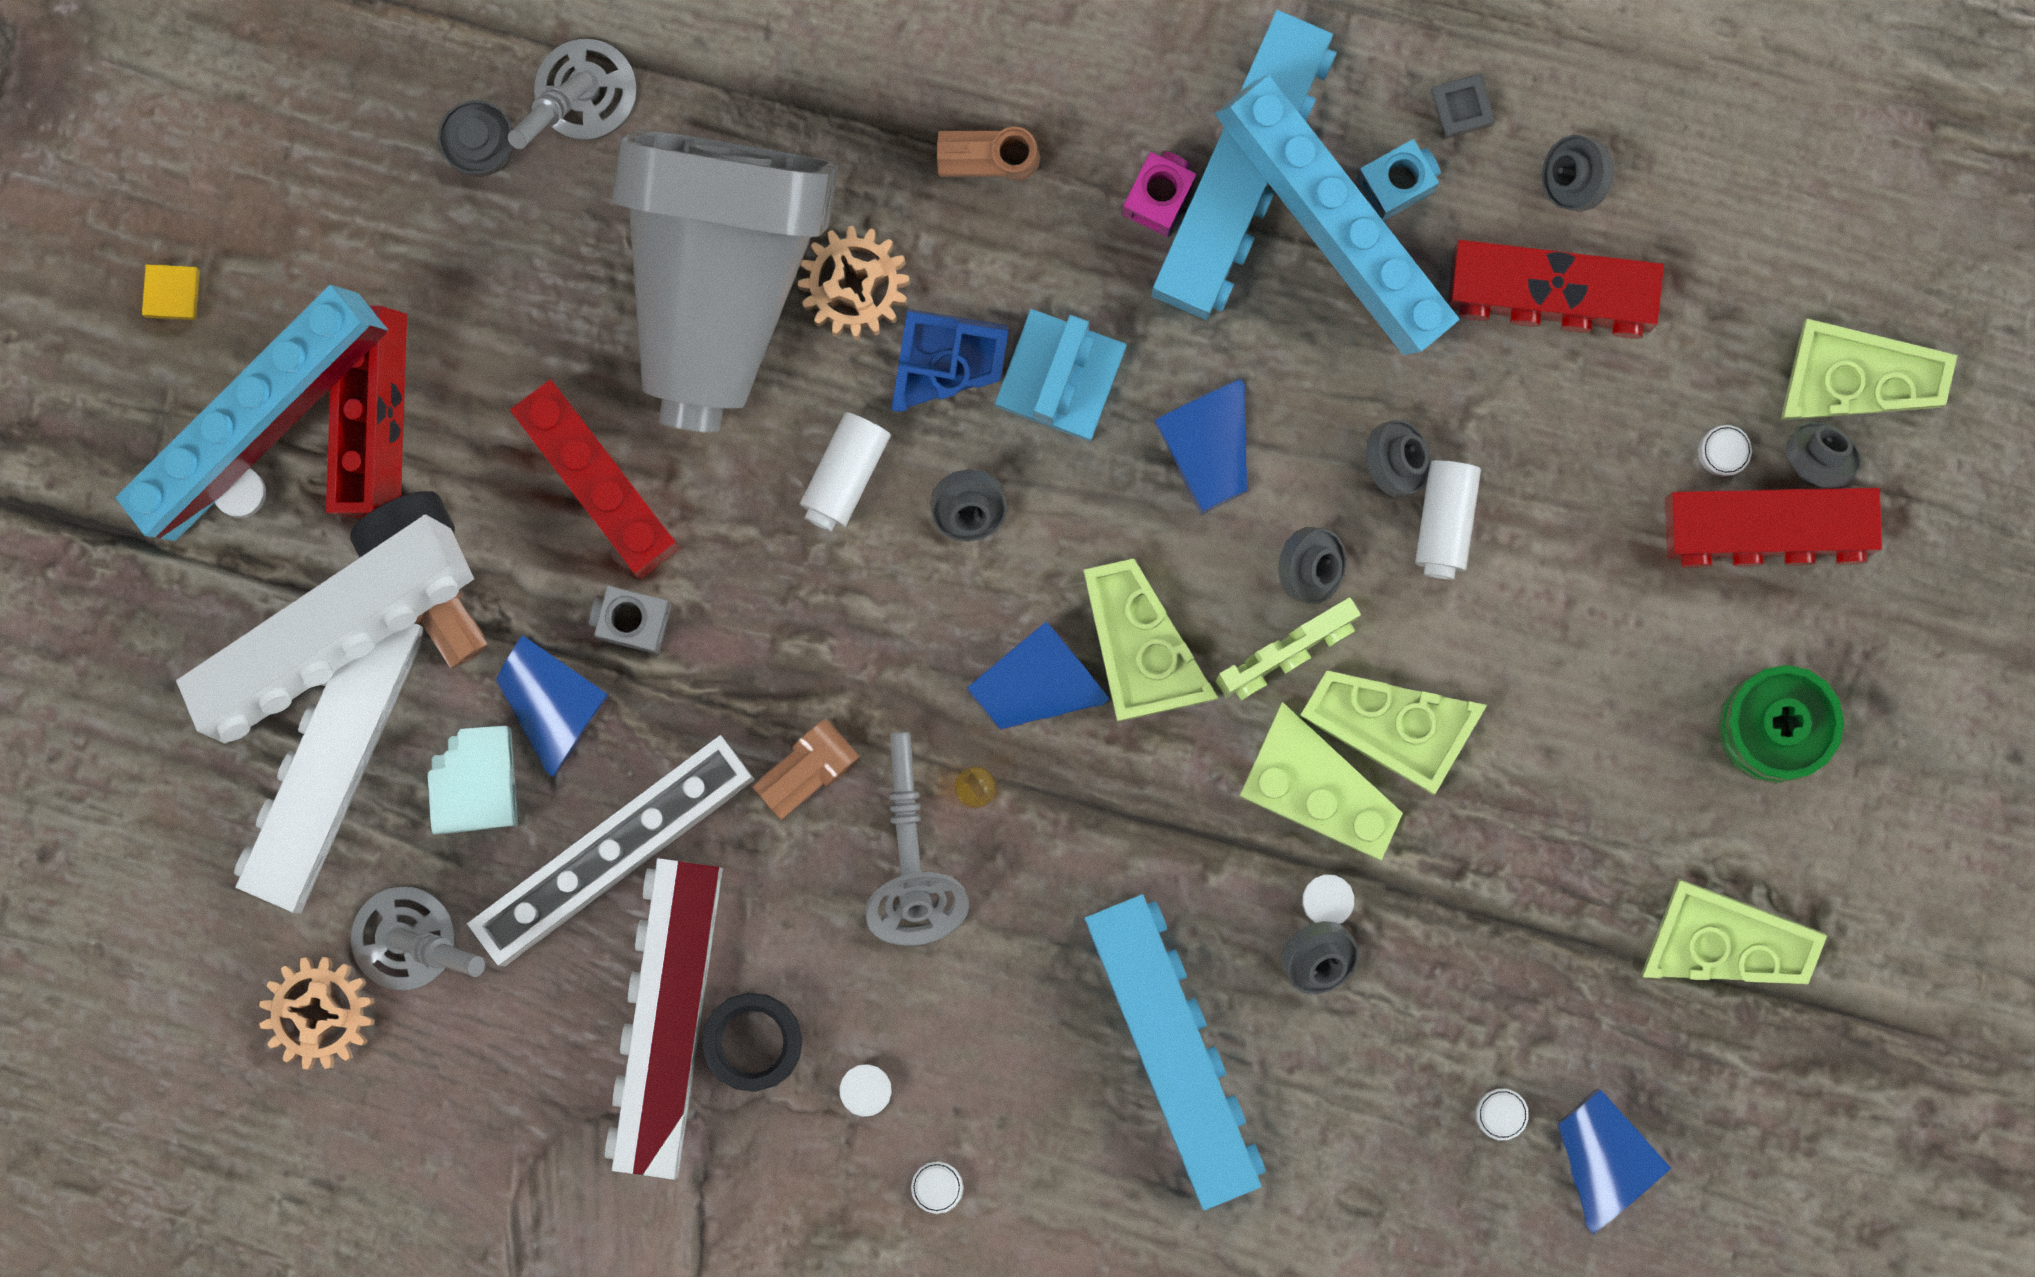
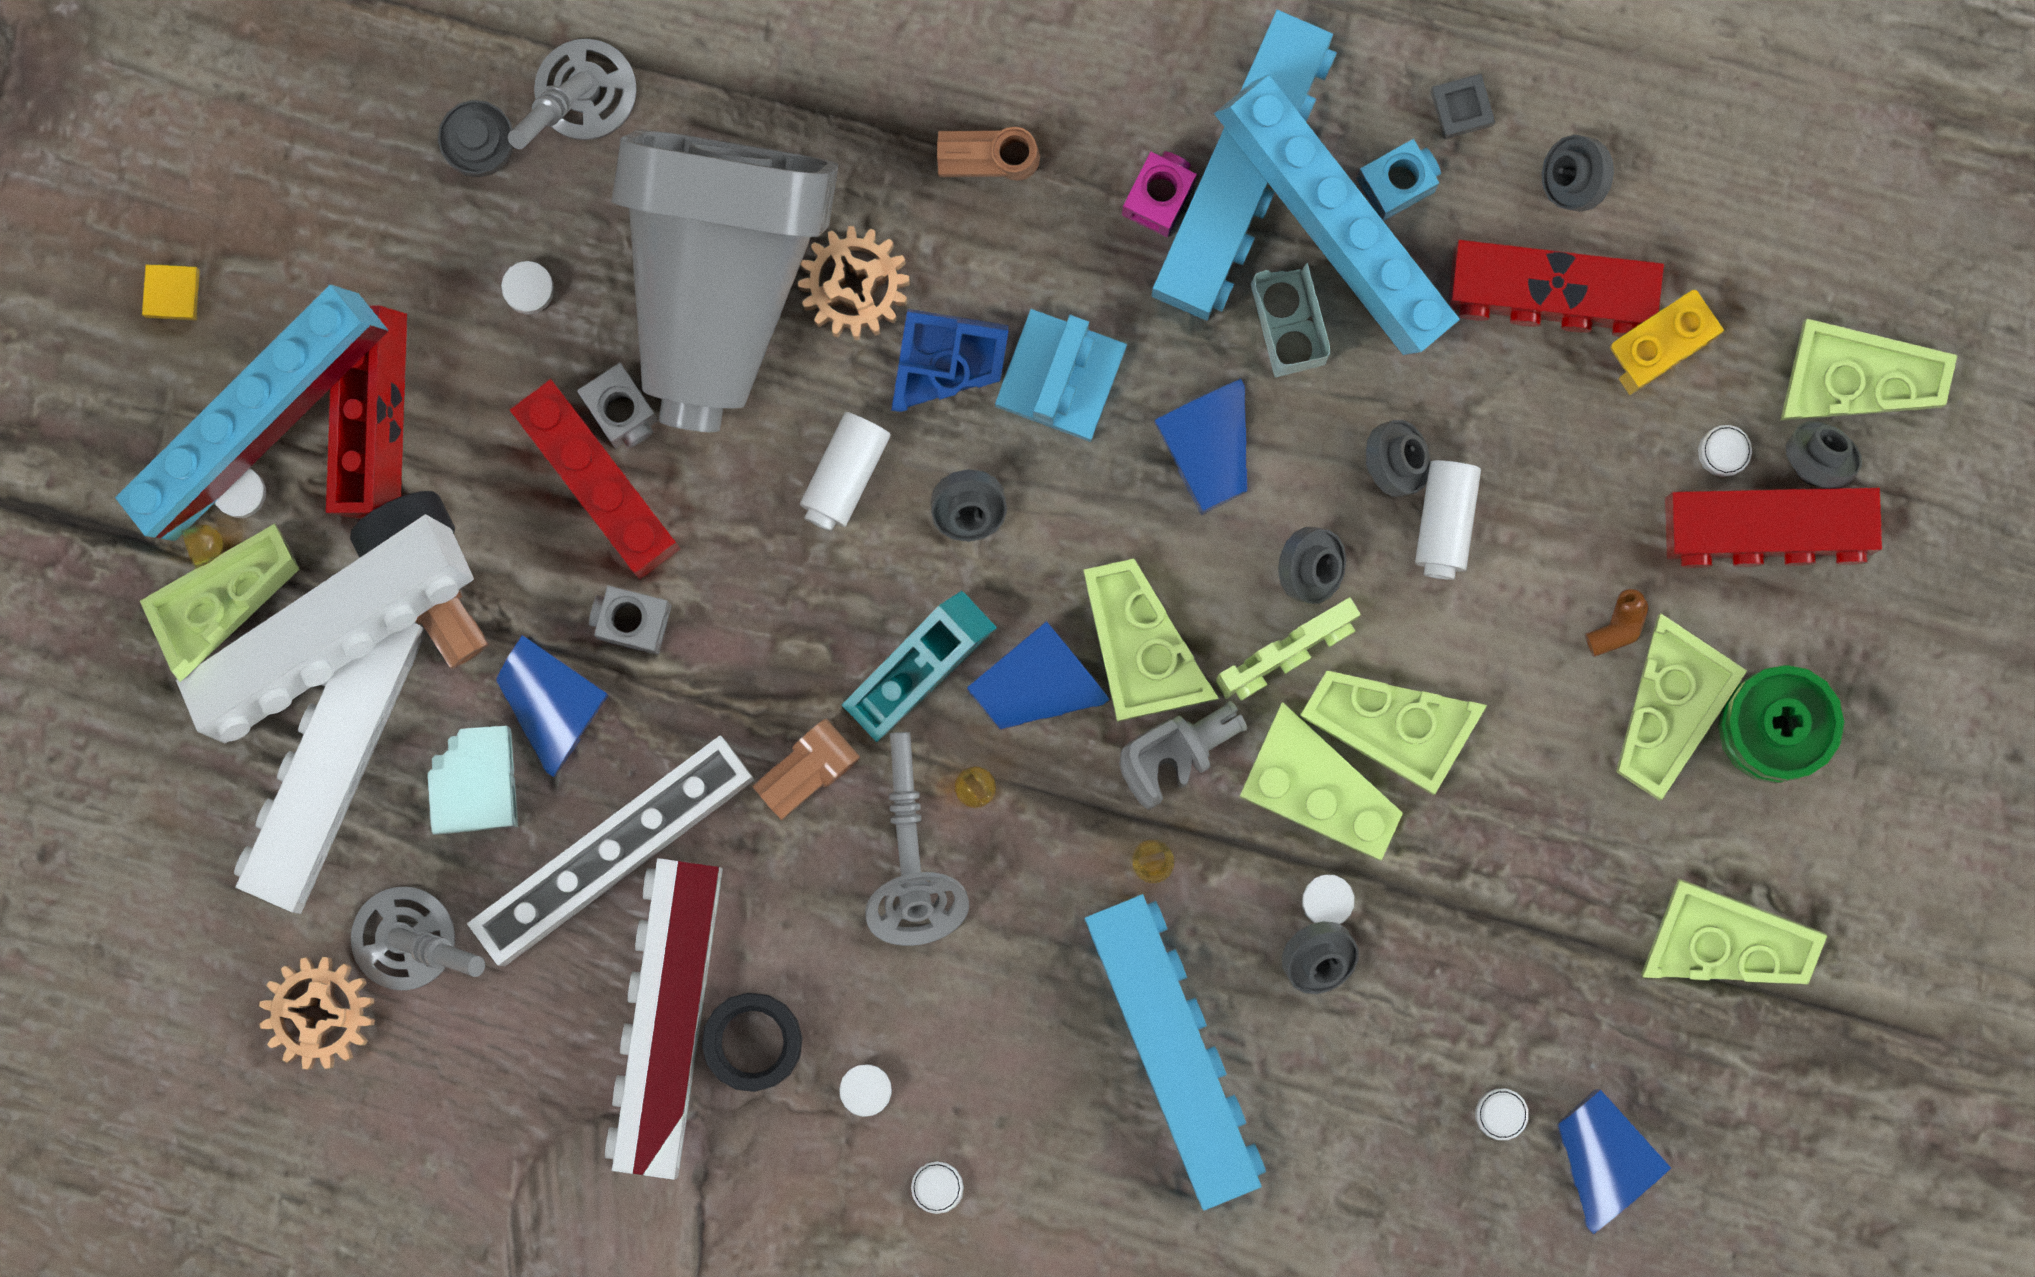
none -> yellowish green wing [140,524,300,682]
none -> clear yellow hinge [181,525,223,569]
none -> white piece [501,261,554,315]
none -> light grey brick [577,363,658,449]
none -> teal slope [842,590,997,742]
none -> light grey piece [1119,701,1247,810]
none -> clear yellow hinge [1132,839,1174,883]
none -> light aqua piece [1250,263,1330,377]
none -> dark orange arm [1585,589,1649,657]
none -> yellow bracket [1610,290,1724,395]
none -> yellowish green wing [1616,613,1747,801]

